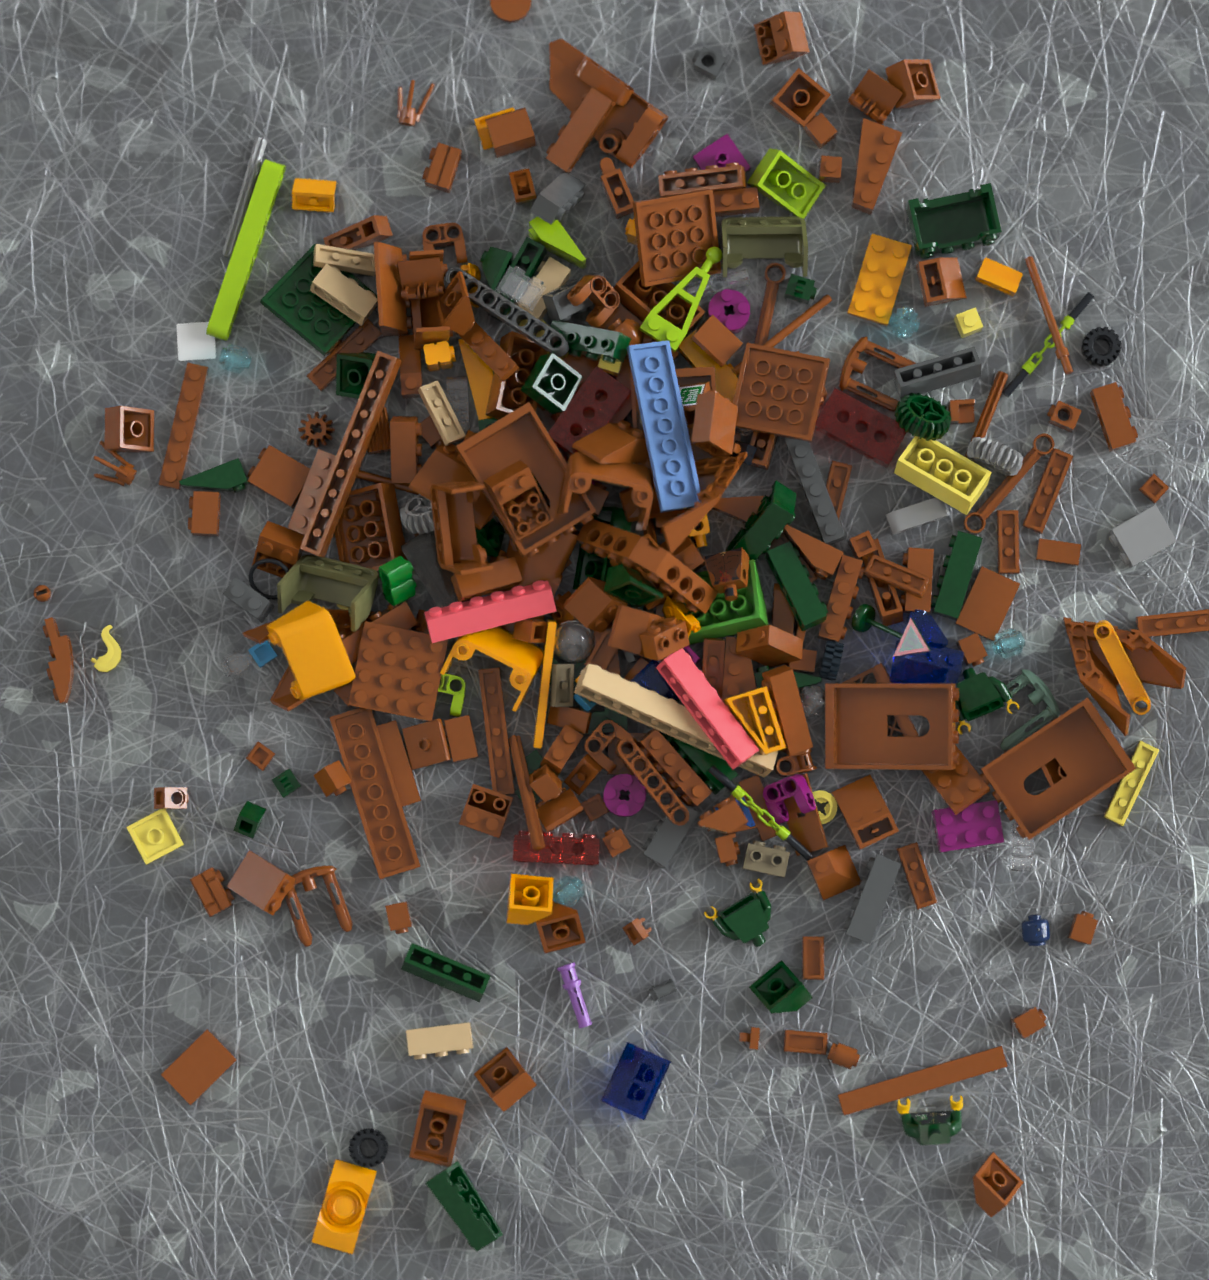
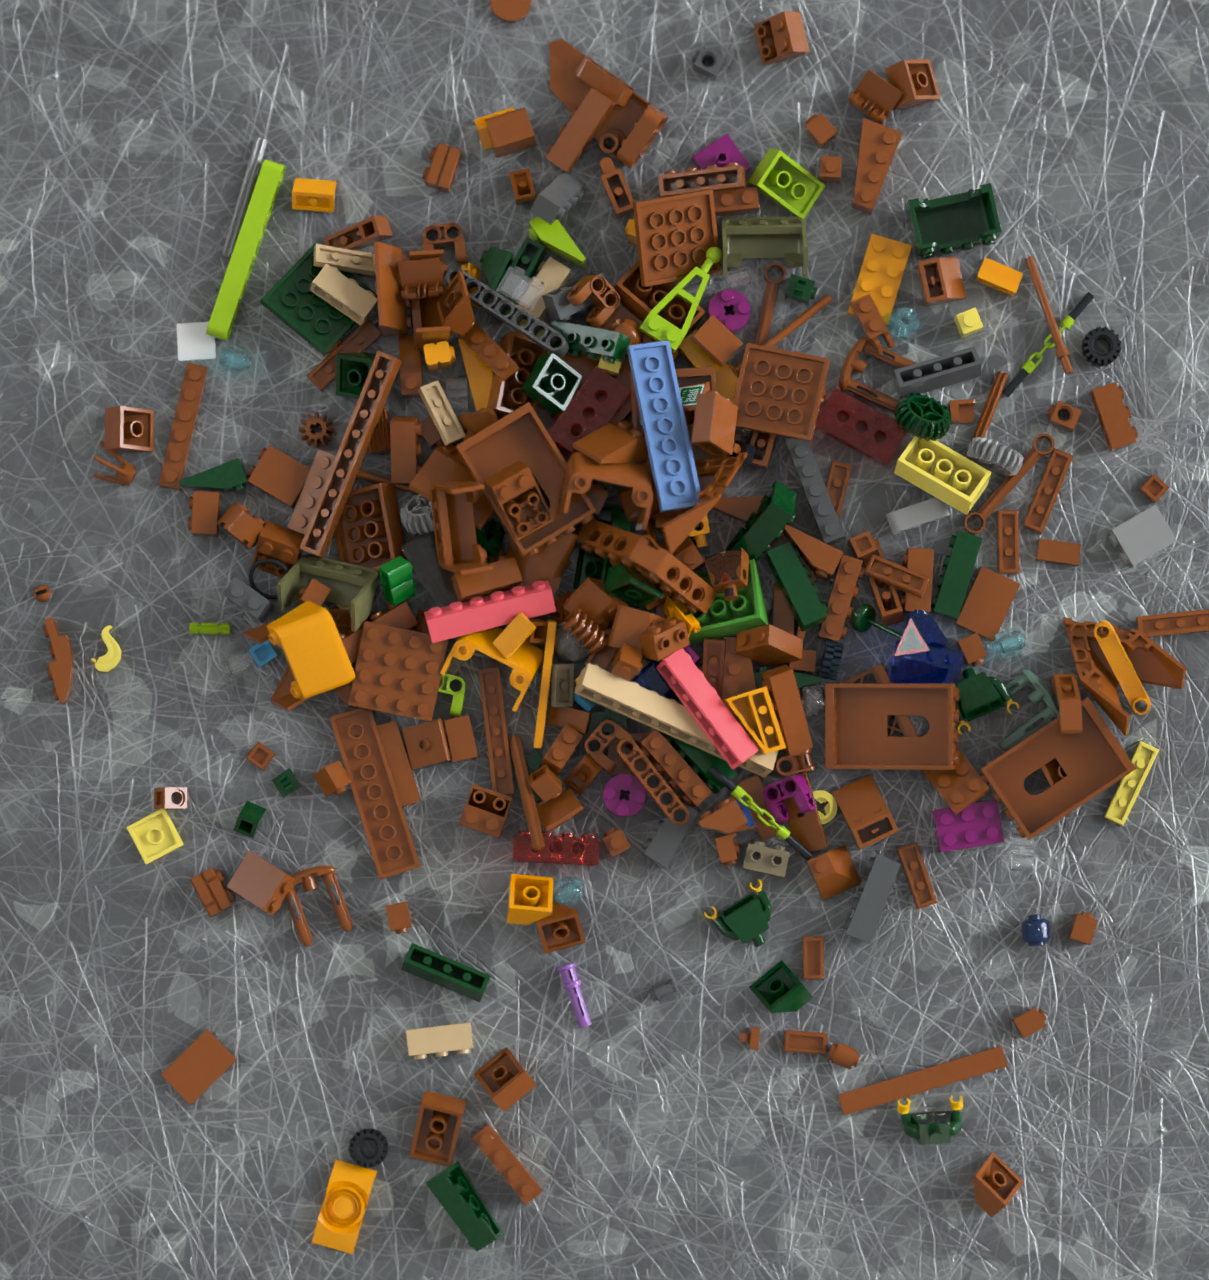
dark orange plant [397,80,435,126] -> none
dark orange tile [580,793,609,822] -> none
clear blue slope [601,1042,671,1120] -> none
dark orange tile [622,918,652,945] -> none
dark orange slope [769,68,831,127] -> none
none -> lime axle [189,622,231,635]
none -> dark orange brick [217,502,266,549]
none -> dark orange brick [297,579,331,606]
none -> dark orange slope [458,408,499,434]
none -> dark orange brick [472,1123,543,1205]
none -> light orange tile [493,613,536,658]
none -> dark orange piece [563,607,610,653]
none -> dark orange brick [611,642,643,682]
none -> dark orange hinge [850,293,895,354]
none -> dark orange slope [1050,674,1083,734]

